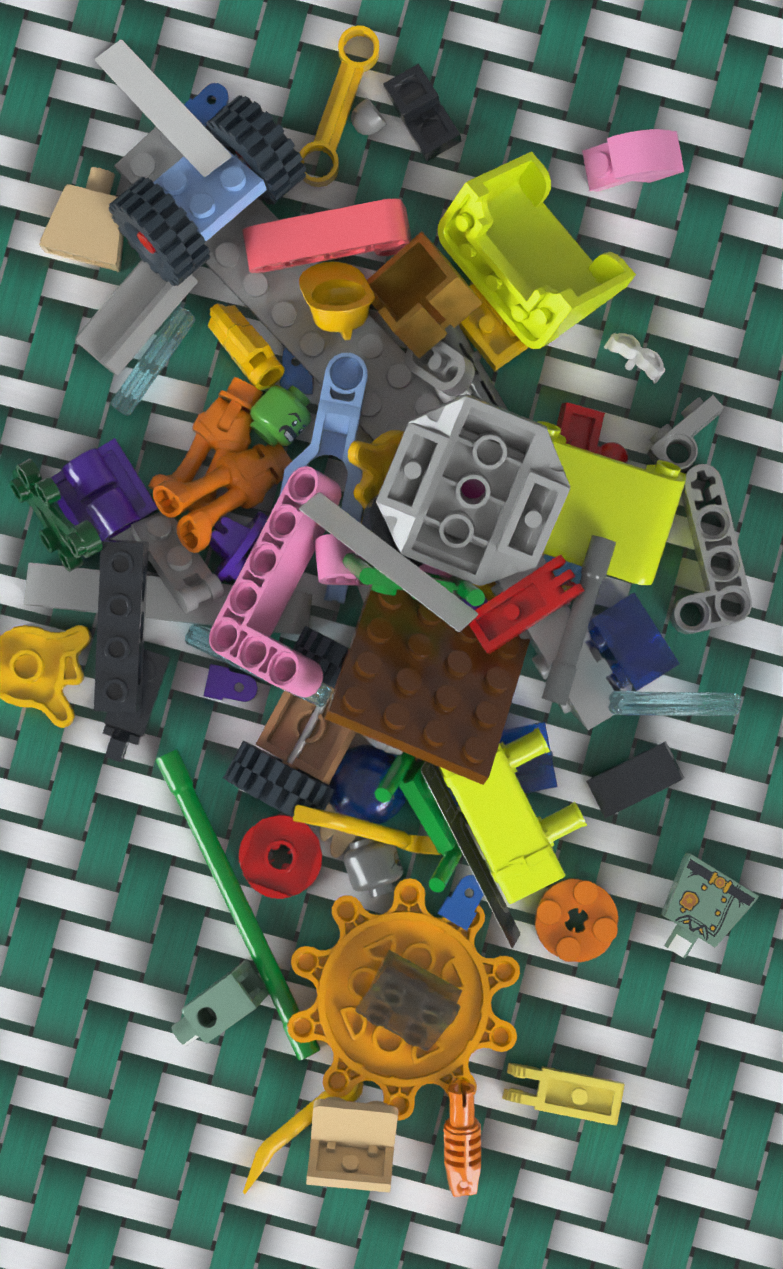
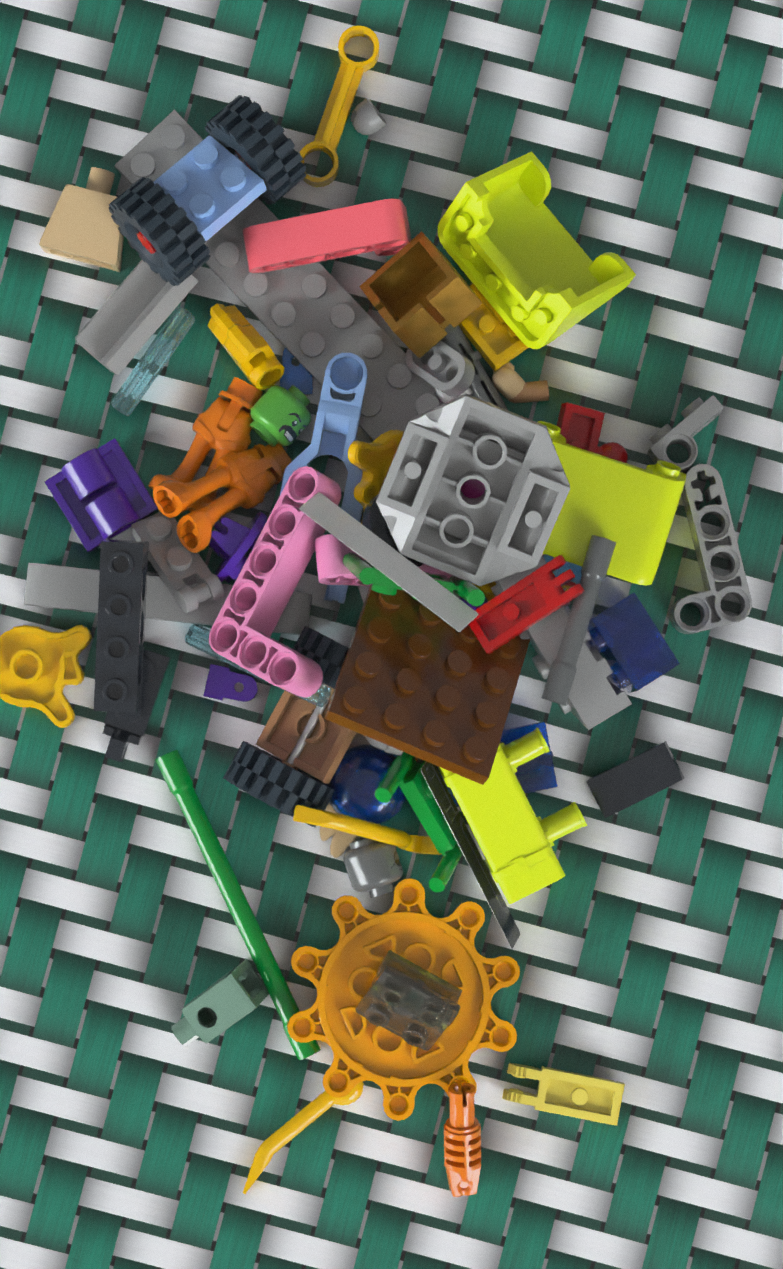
dark green plant [9,459,103,572] -> none
white sticker [95,40,232,177] -> none
blue piece [184,83,229,127] -> none
red plate [239,815,322,899] -> none
yellow piece [299,262,375,341] -> none
tan bracket [306,1097,398,1193] -> none
black slope [383,63,462,162] -> none
blue piece [437,875,484,931] -> none
orange plate [534,878,618,962] -> none
bright pink brick [582,129,684,192] -> none
white piece [604,333,665,384] -> none
clear light blue axle [608,691,742,716] -> none
sand green torso [661,852,759,959] -> none
none -> arm [492,362,549,403]

